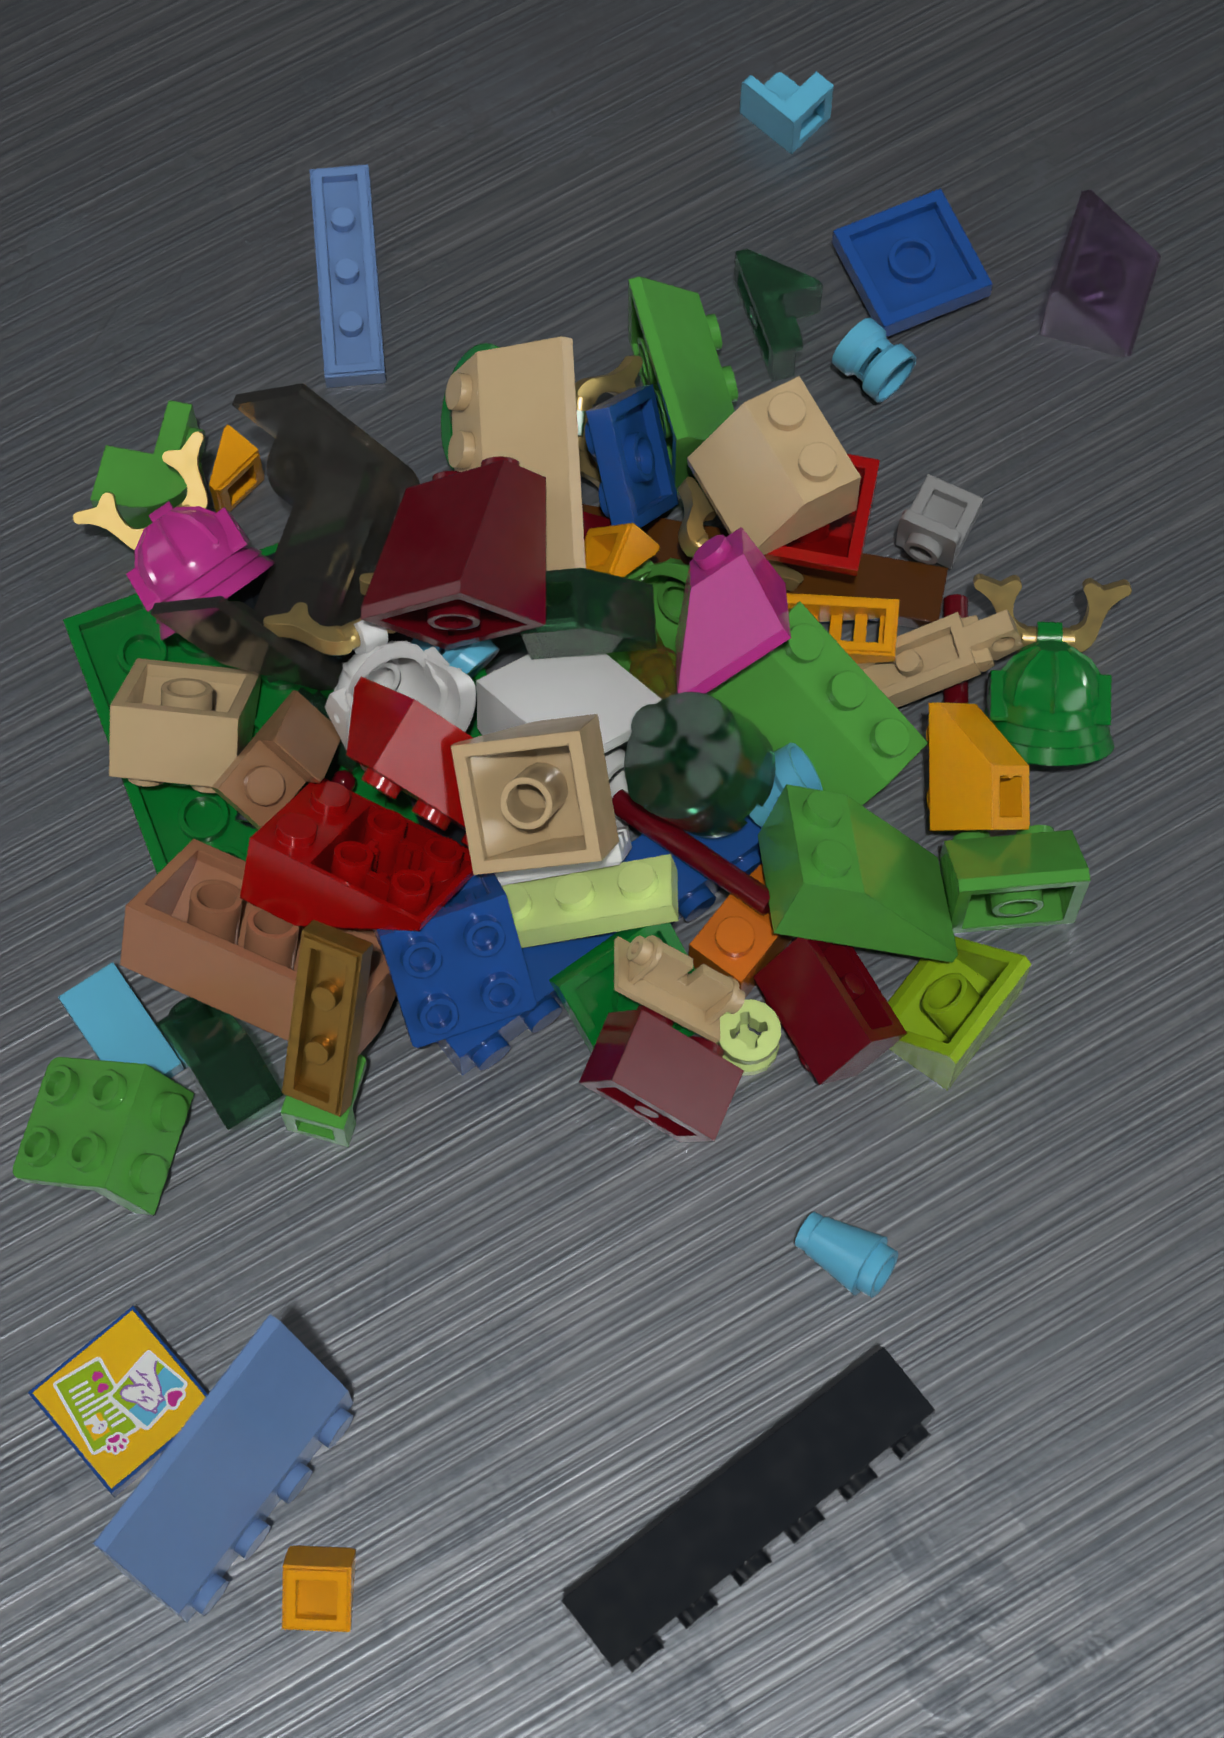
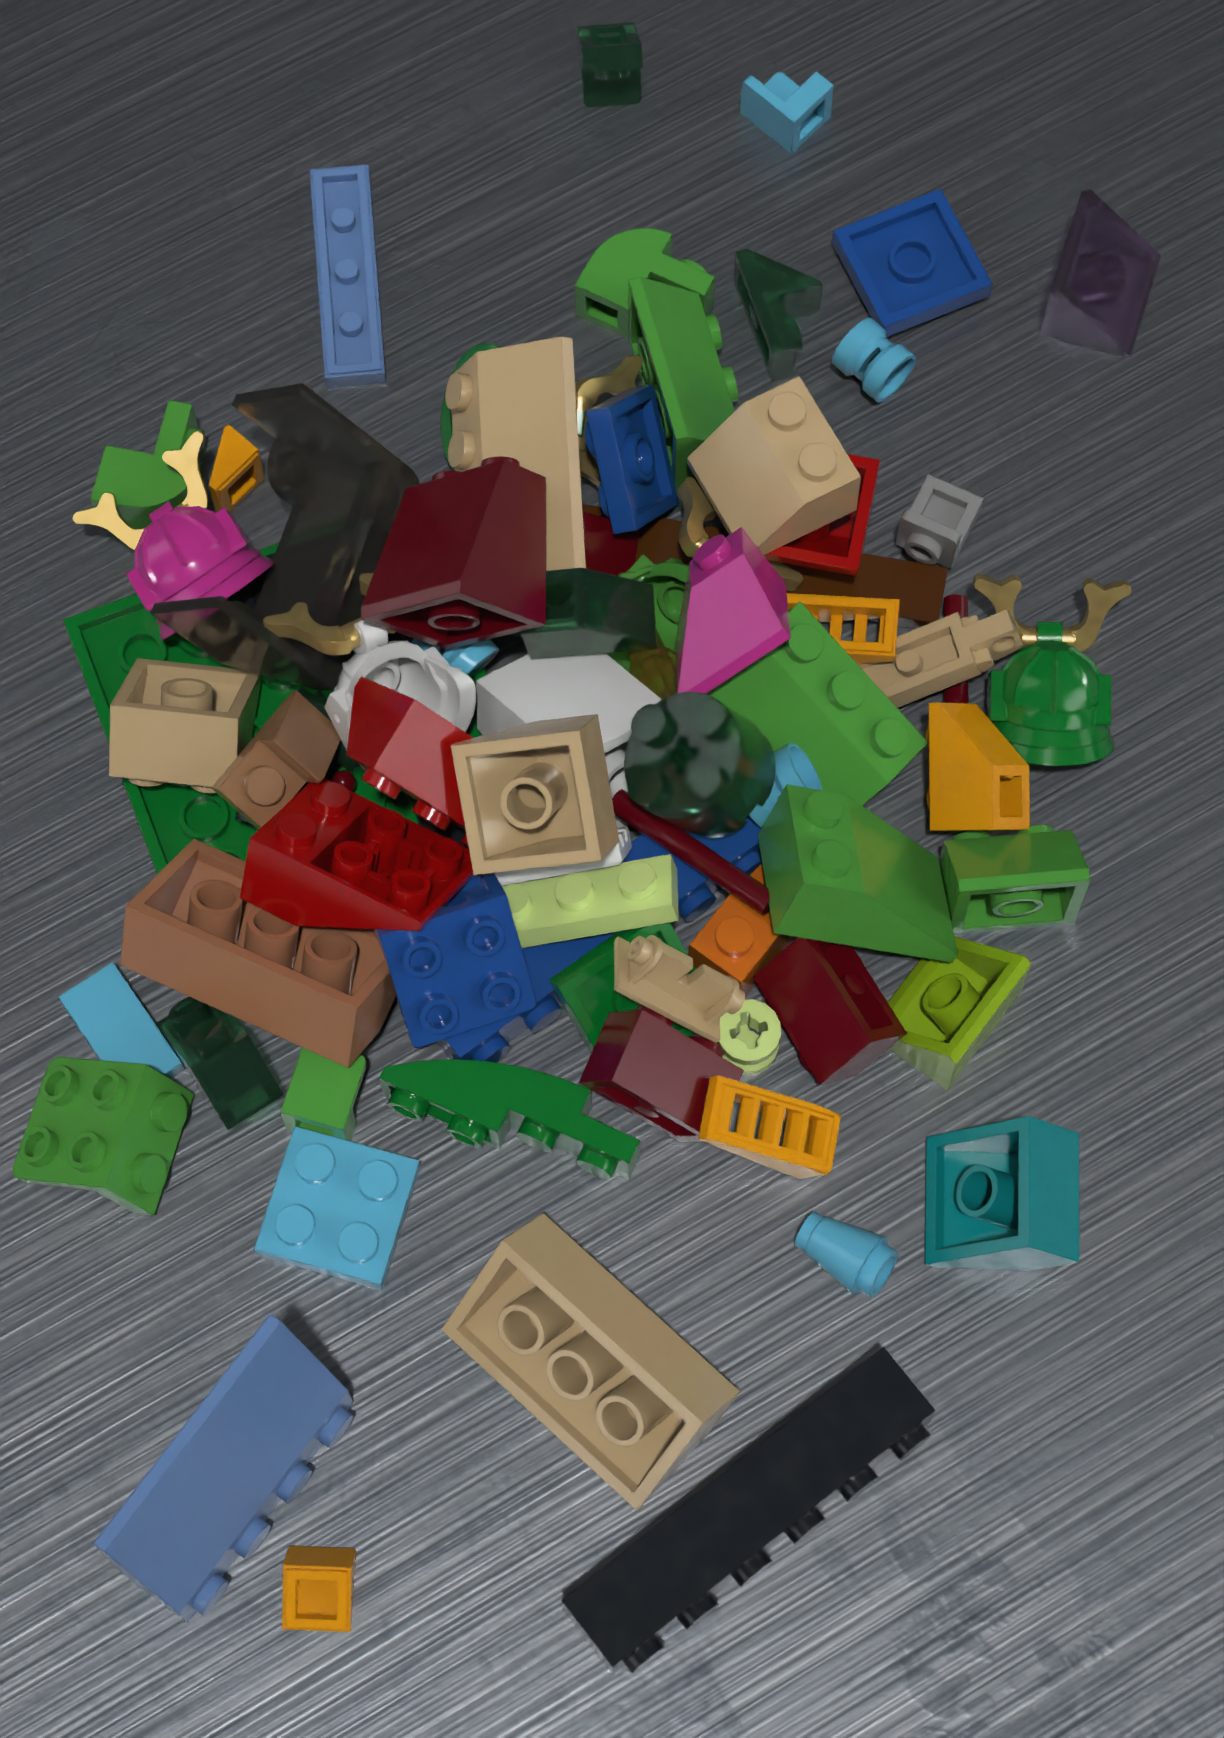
tile [28,1306,208,1498] -> none
pearl gold tile [282,920,373,1117] -> none
light orange slope [572,523,660,587] -> none
none -> medium azure plate [254,1126,421,1290]
none -> green slope [379,1059,640,1180]
none -> tan slope [441,1213,741,1511]
none -> bright green brick [575,228,715,339]
none -> clear green slope [577,22,643,107]
none -> light orange slope [698,1075,841,1179]
none -> teal slope [925,1116,1079,1271]

